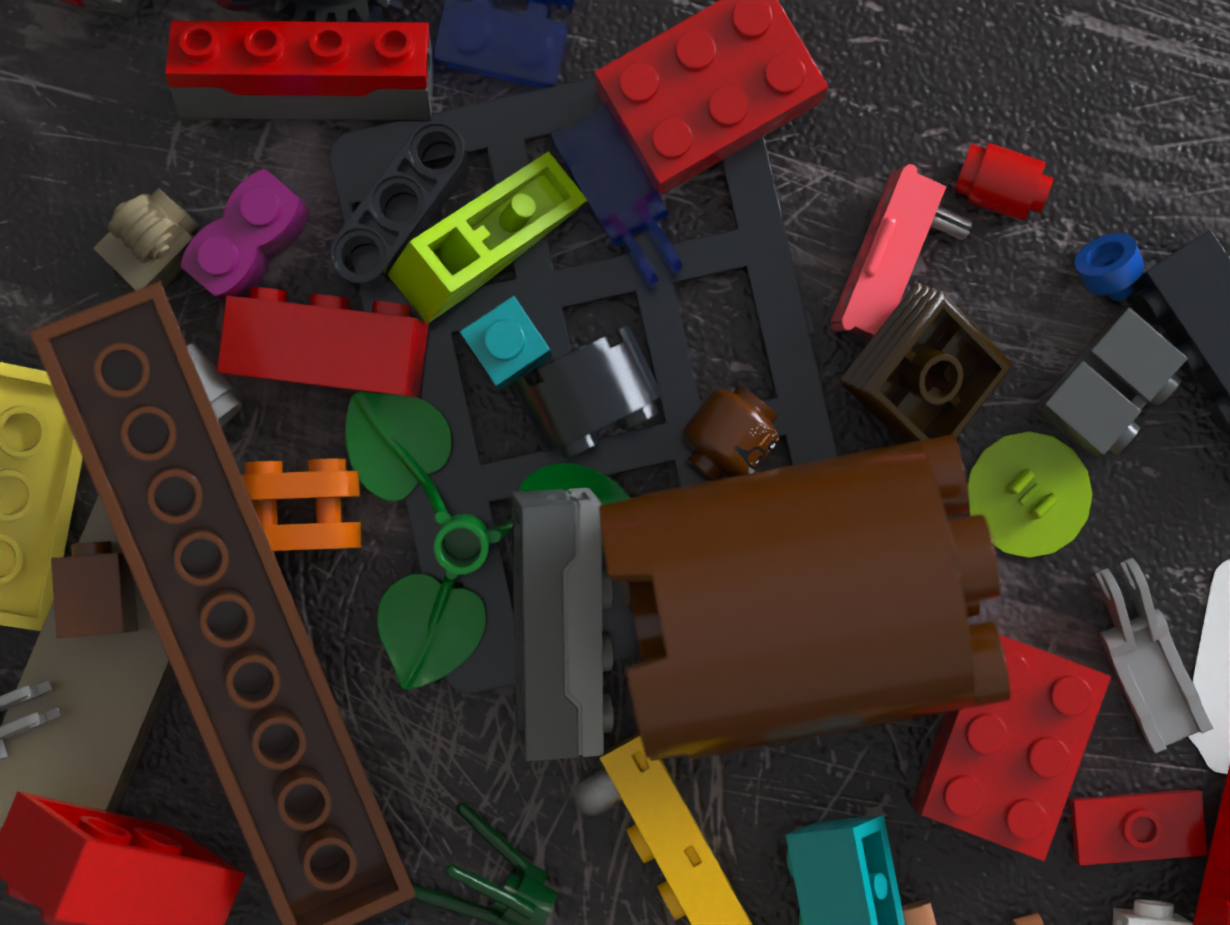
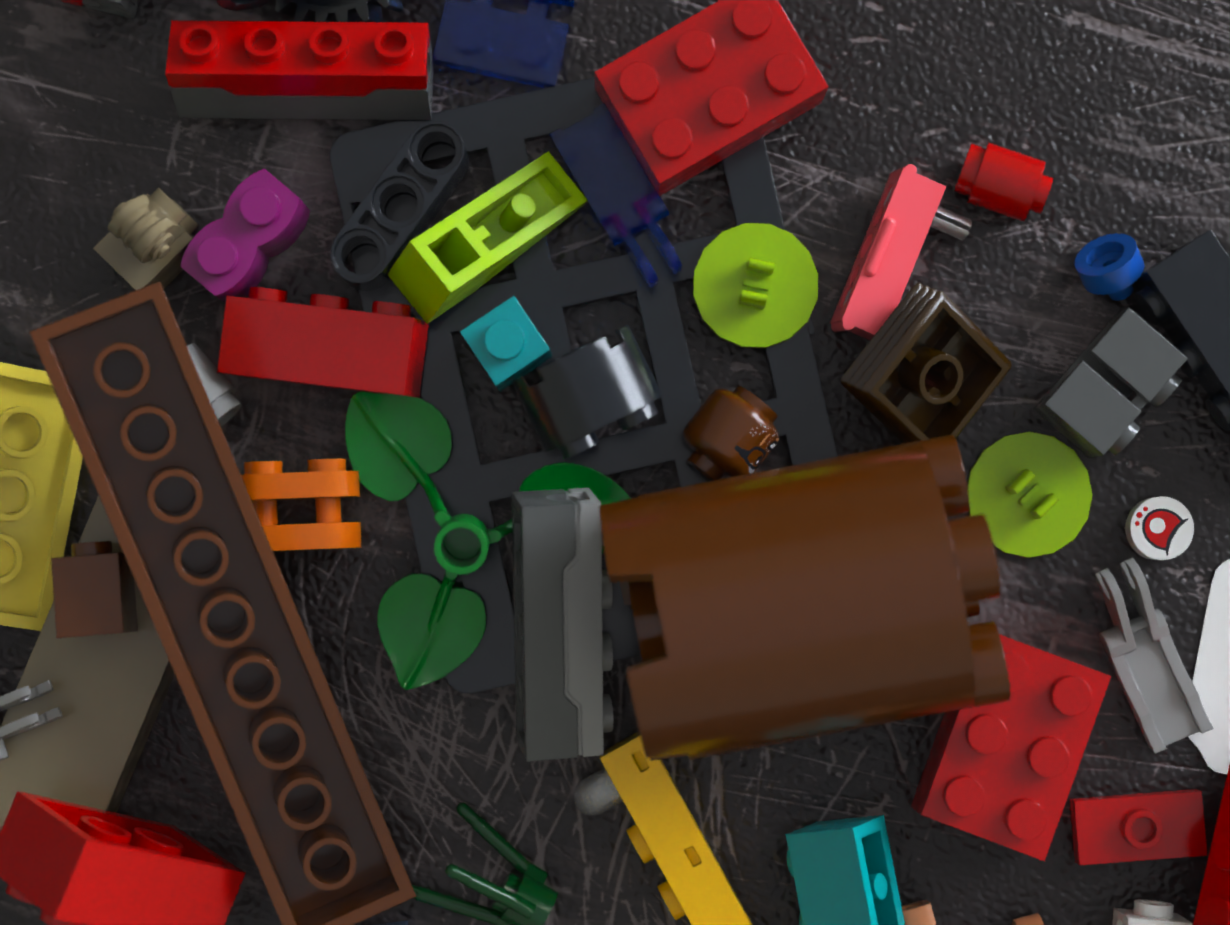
none -> lime piece [693,223,818,348]
none -> white tile [1125,496,1194,560]

